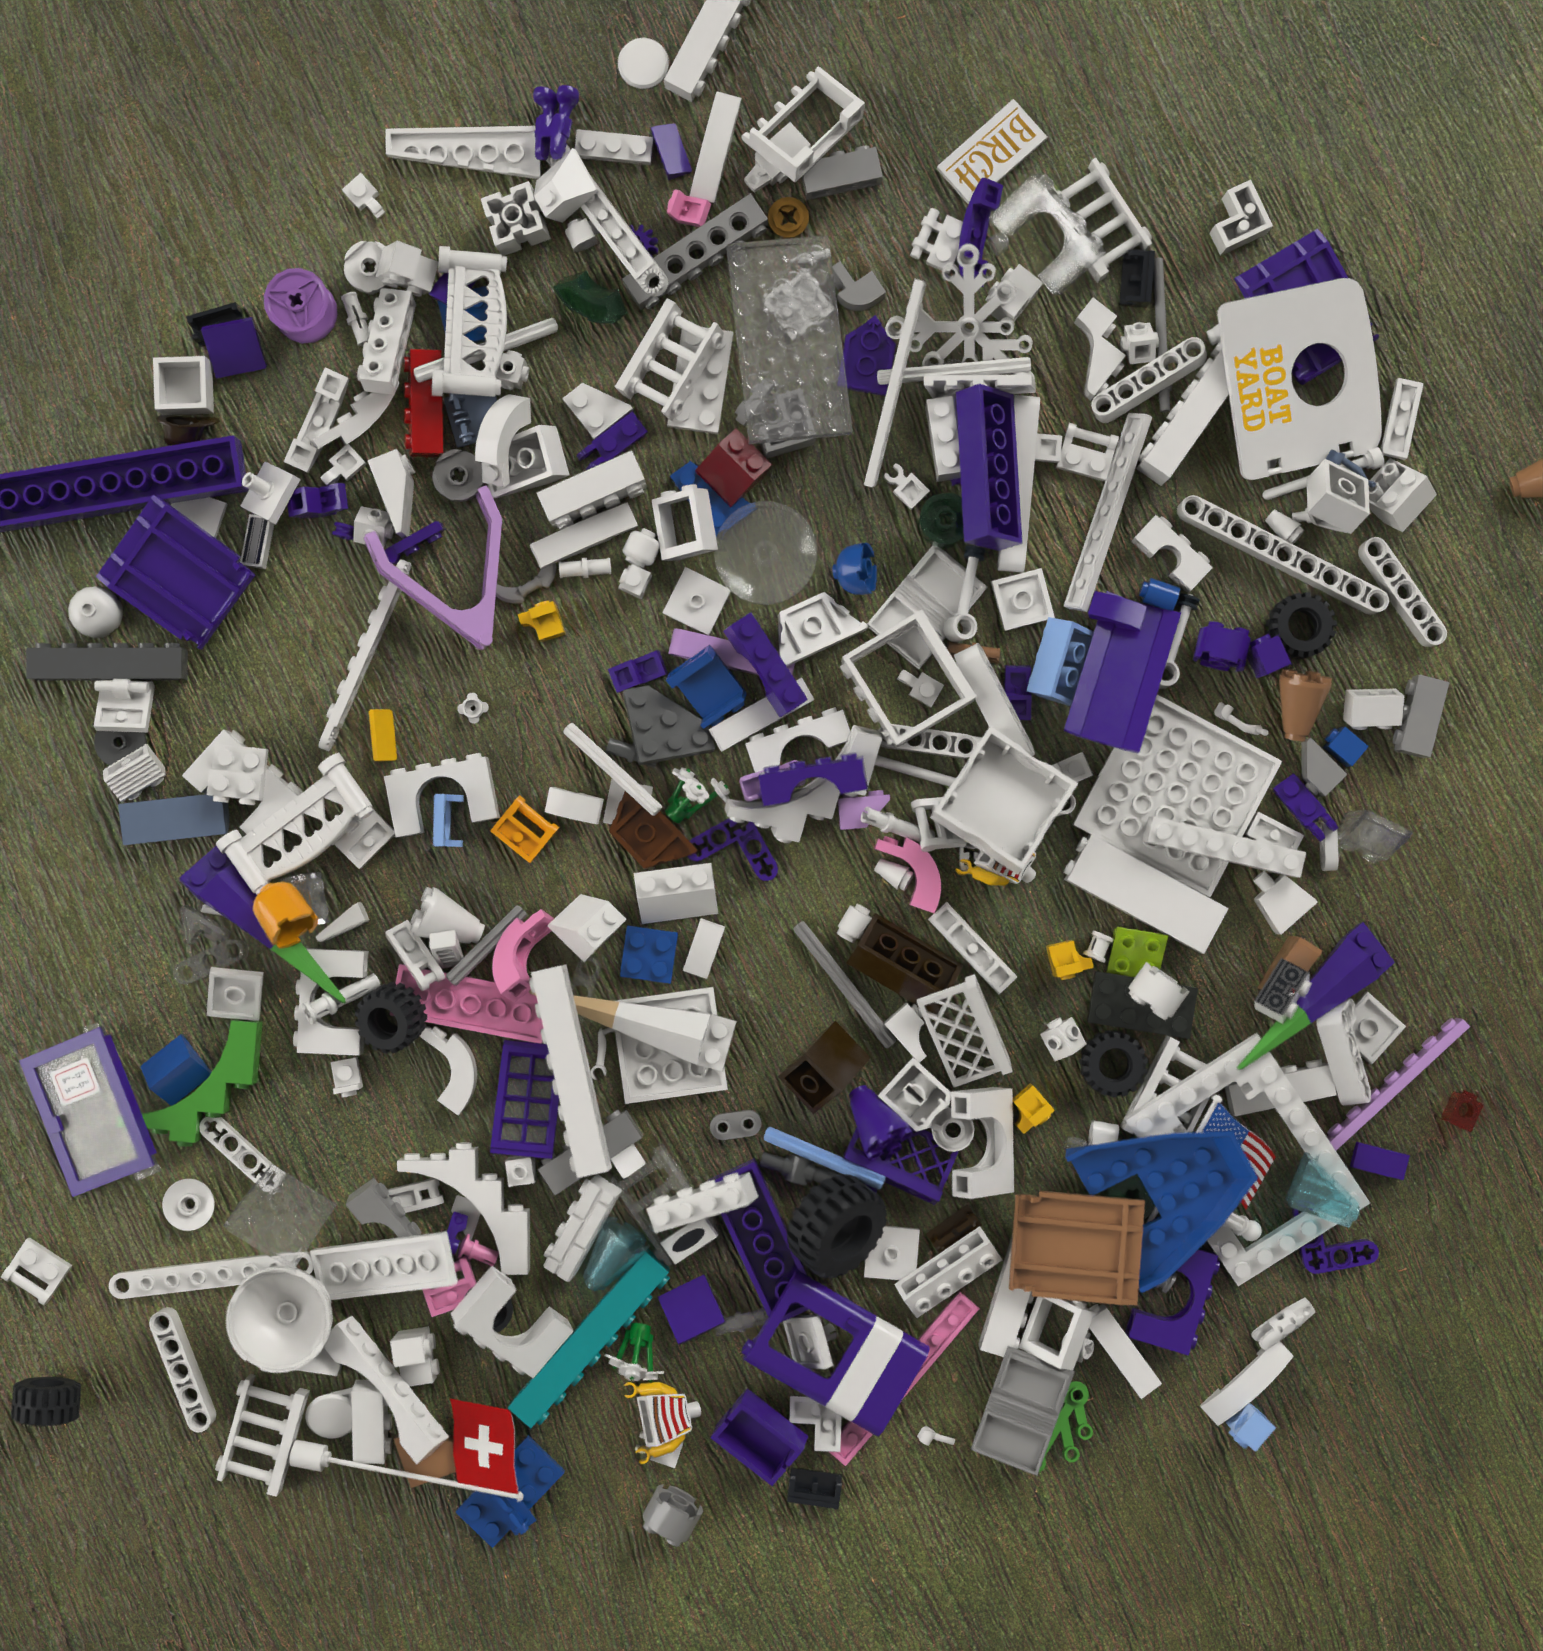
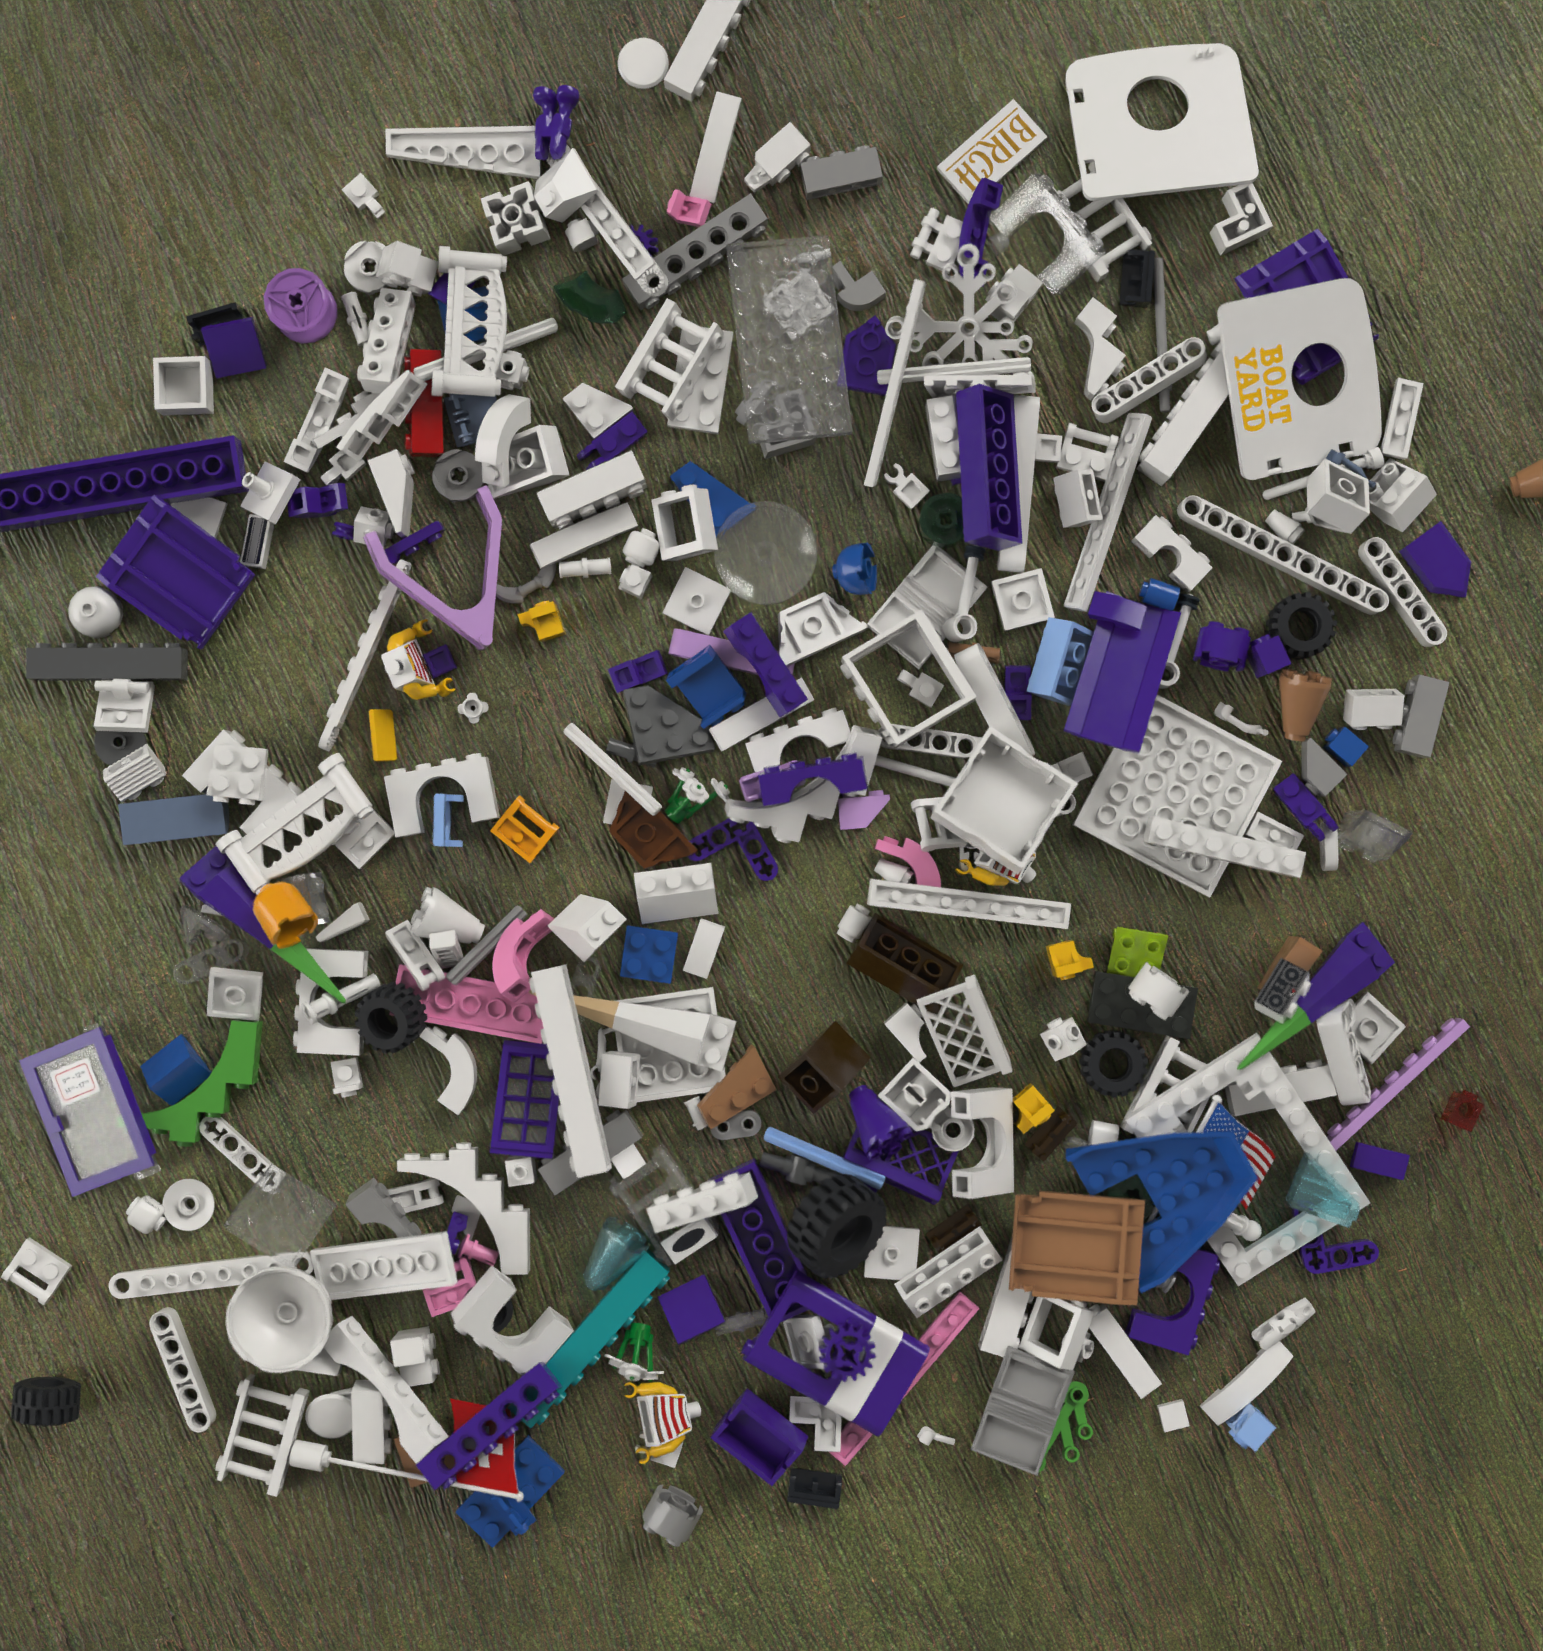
dark brown piece [156,415,220,446] -> none
white brick [543,1175,622,1282] -> none
white slope [545,787,604,824] -> none
white plate [575,129,654,165] -> none
slope [651,123,692,180] -> none
dark red slope [695,428,772,507] -> none
white hinge [741,66,865,182] -> none
pearl gold gear [768,197,809,239] -> none
light grey axle [793,921,896,1048] -> none
white pin [861,807,935,843] -> none
white plate [928,902,1017,994] -> none
white brick [1063,834,1229,954] -> none
white bush [1083,931,1114,963] -> none
white brick [1120,322,1159,364] -> none
white torso [1253,871,1317,935] -> none
none -> white head [126,1195,167,1234]
none -> white slope [337,370,427,462]
none -> torso [381,619,455,700]
none -> dark purple brick [416,1362,563,1490]
none -> dark purple tile [423,644,457,679]
none -> white brick [596,1051,640,1109]
none -> white pin [684,1096,707,1131]
none -> medium nougat wing [697,1044,777,1129]
none -> dark purple gear [818,1322,876,1382]
none -> white plate [867,879,1071,929]
none -> dark brown hinge [1024,1106,1077,1162]
none -> white brick [1053,469,1103,528]
none -> white door [1065,44,1259,201]
none -> white tile [1157,1399,1190,1432]
none -> dark purple tile [1399,521,1471,598]

